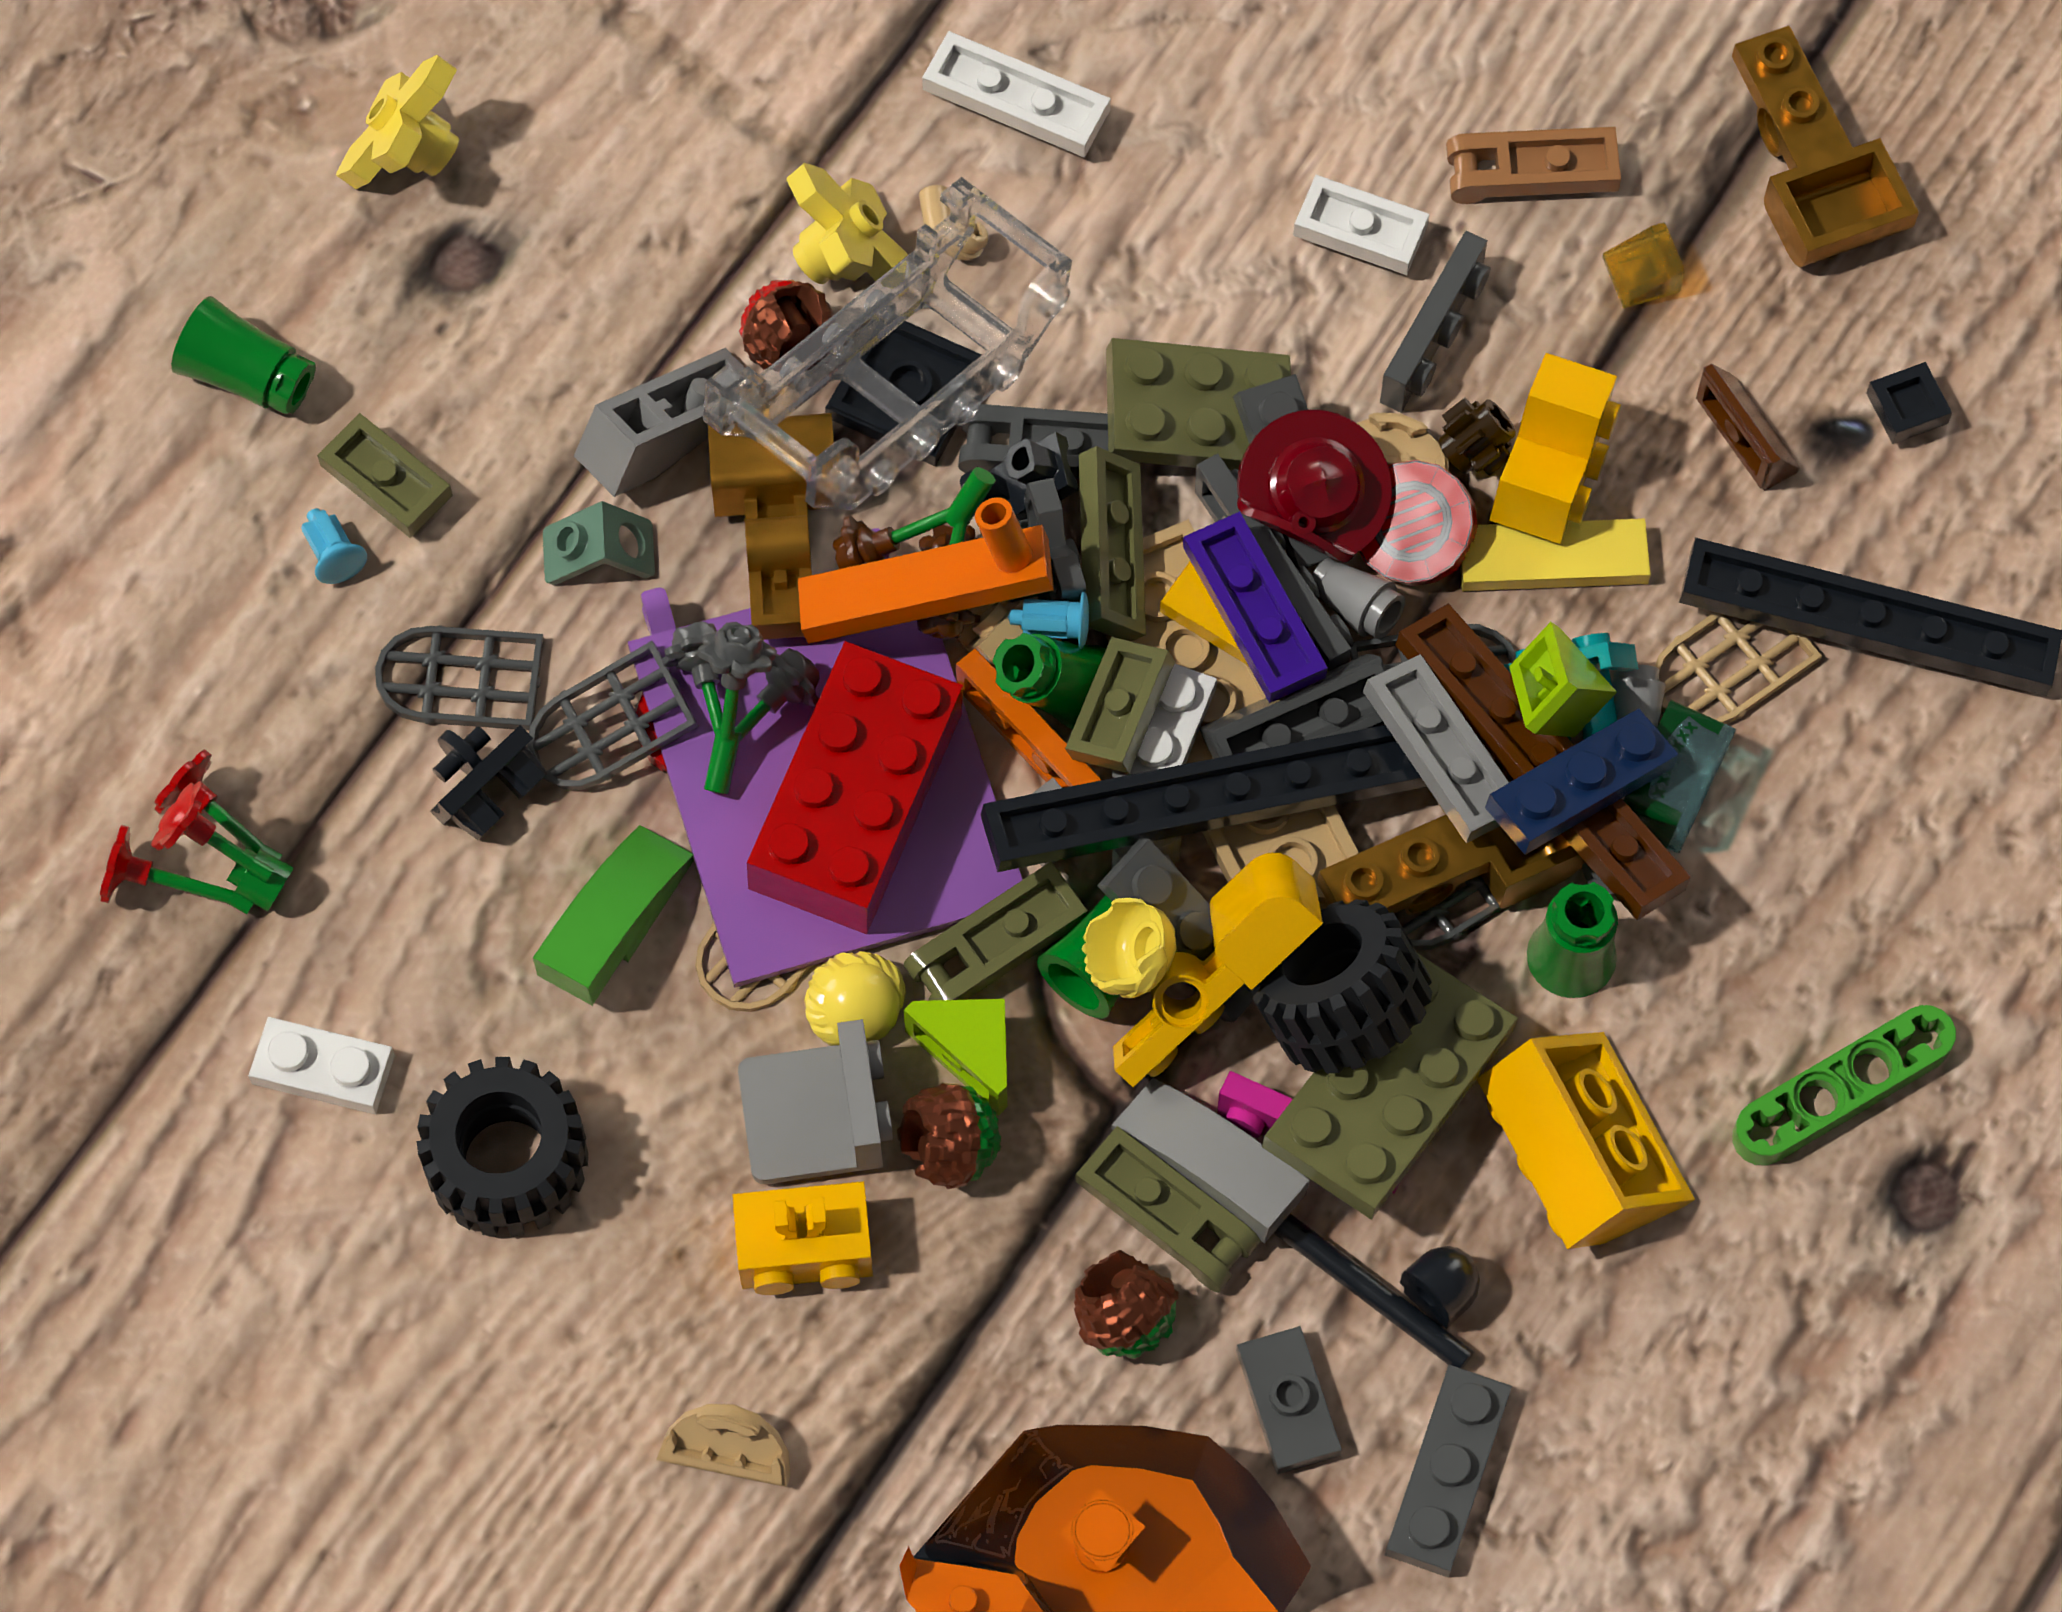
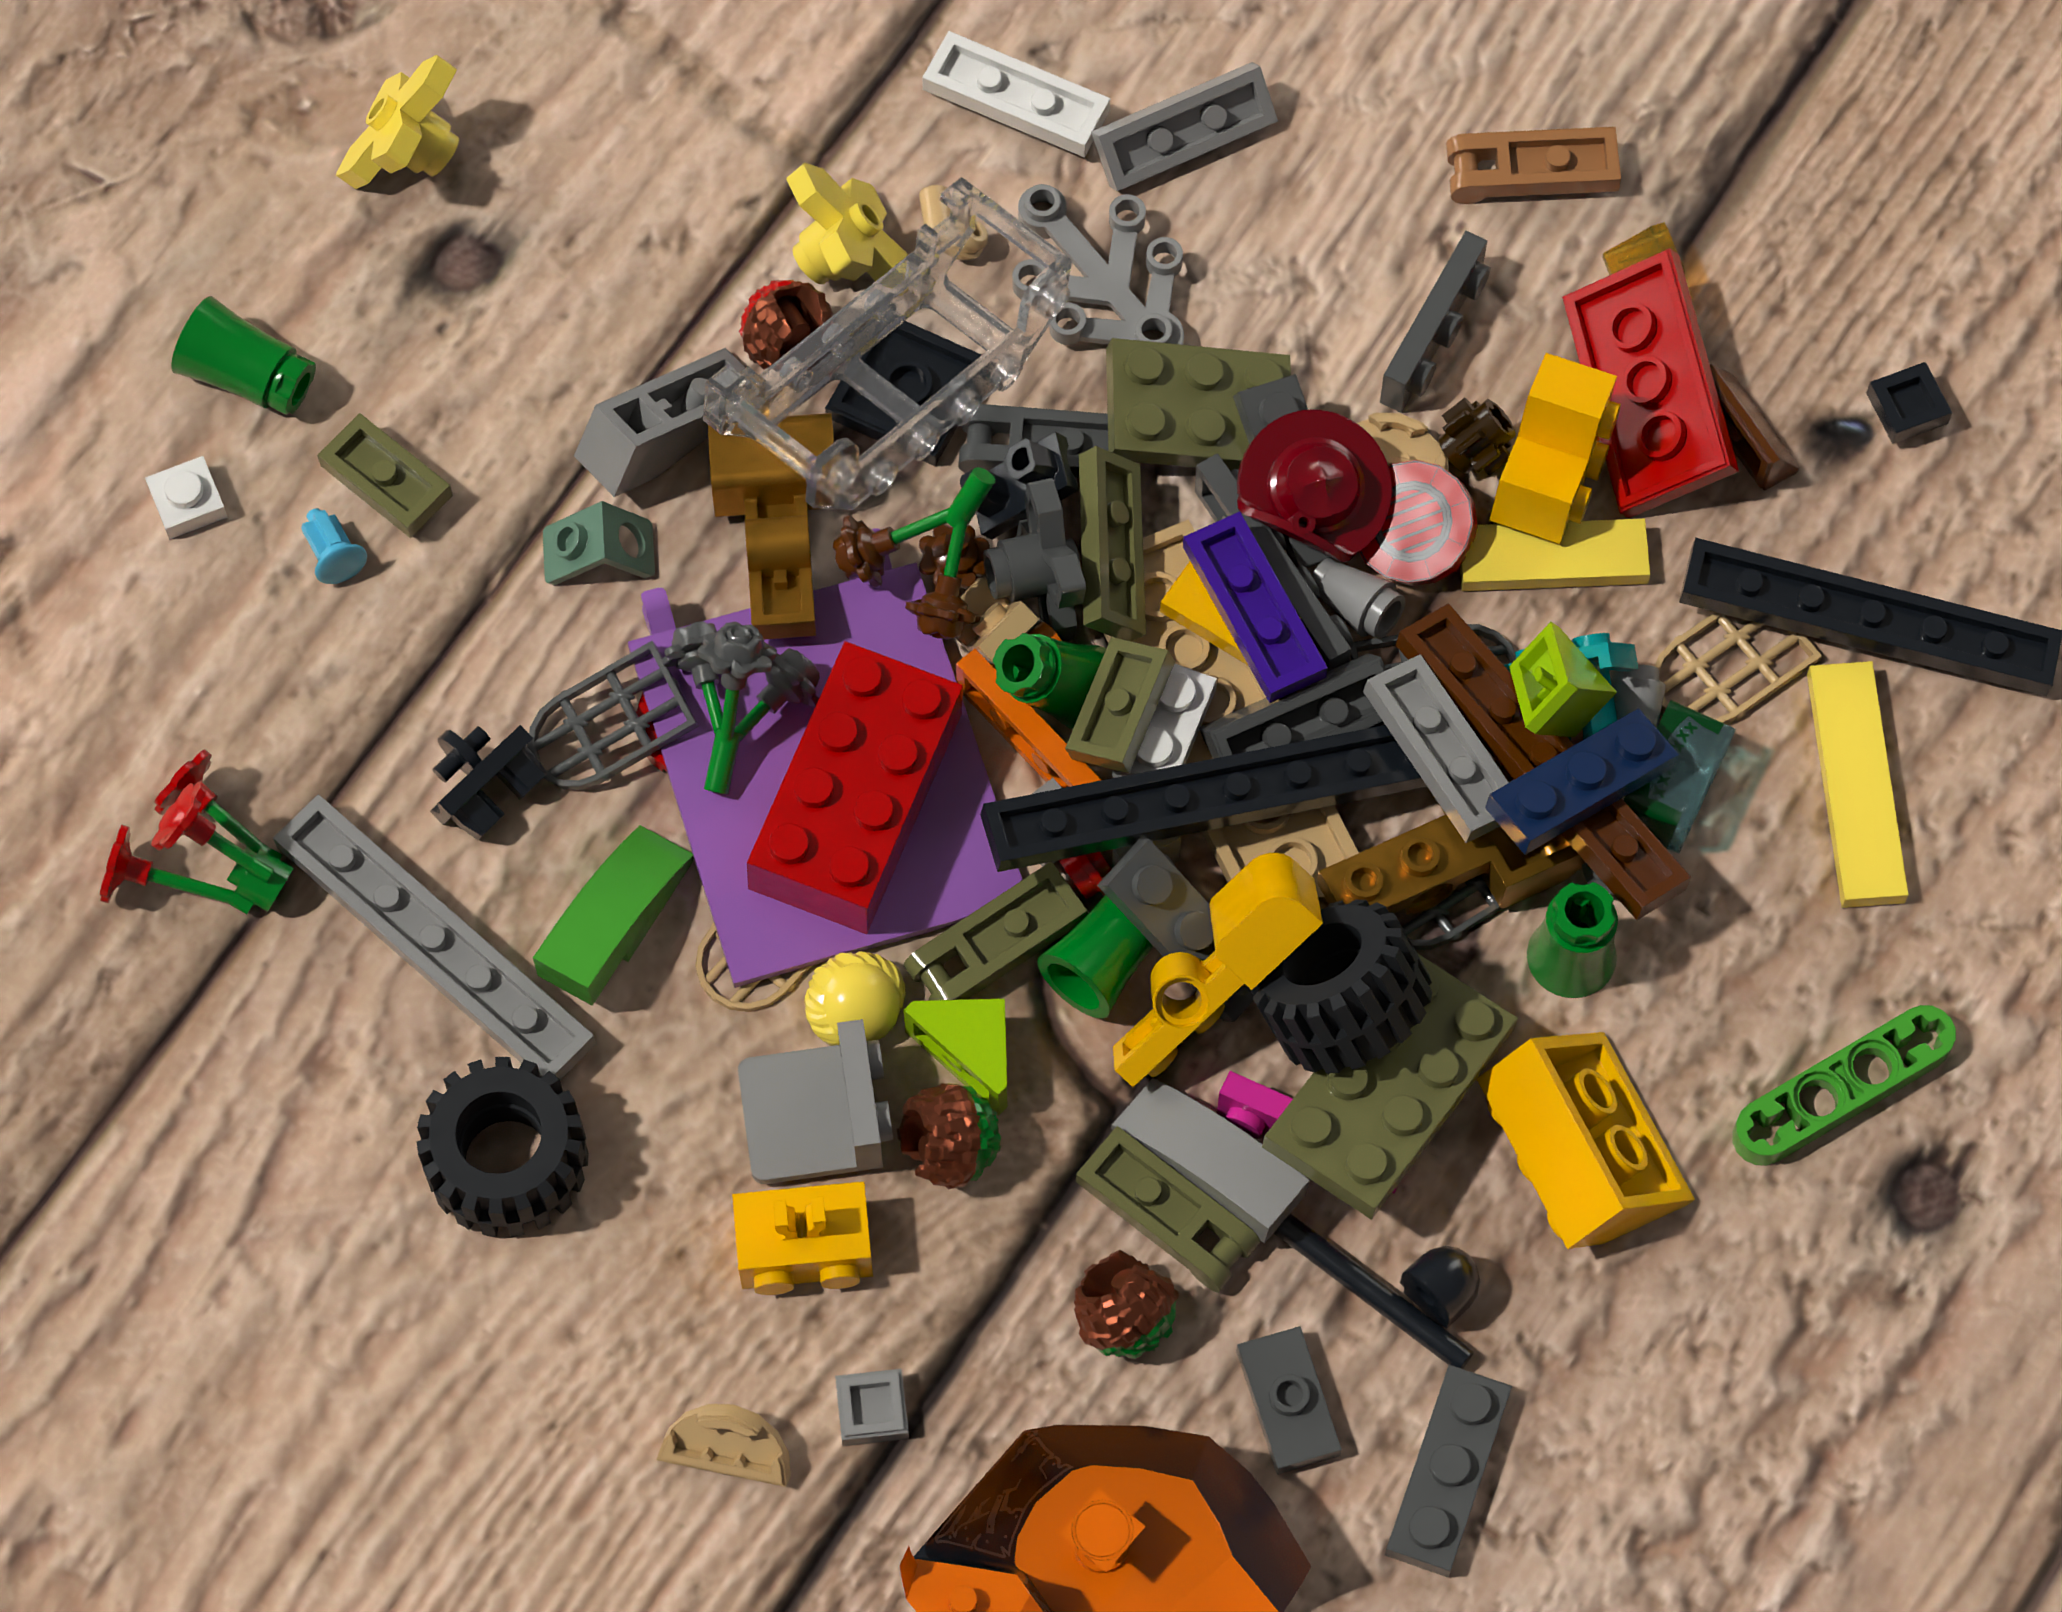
white plate [248,1017,395,1115] -> none
dark grey window [375,625,544,730] -> none
orange piece [798,497,1054,644] -> none
medium azure piece [1008,592,1089,649] -> none
light yellow hair [1082,898,1177,998] -> none
white plate [1293,175,1429,275] -> none
pearl gold plate [1732,25,1919,267] -> none
none -> white plate [145,456,228,540]
none -> light grey plate [273,794,596,1080]
none -> light grey tile [835,1369,909,1446]
none -> light grey plant [1012,184,1184,345]
none -> red plate [1059,852,1112,900]
none -> light grey plate [1091,62,1278,191]
none -> red tile [1562,248,1739,519]
none -> light yellow tile [1807,661,1908,908]

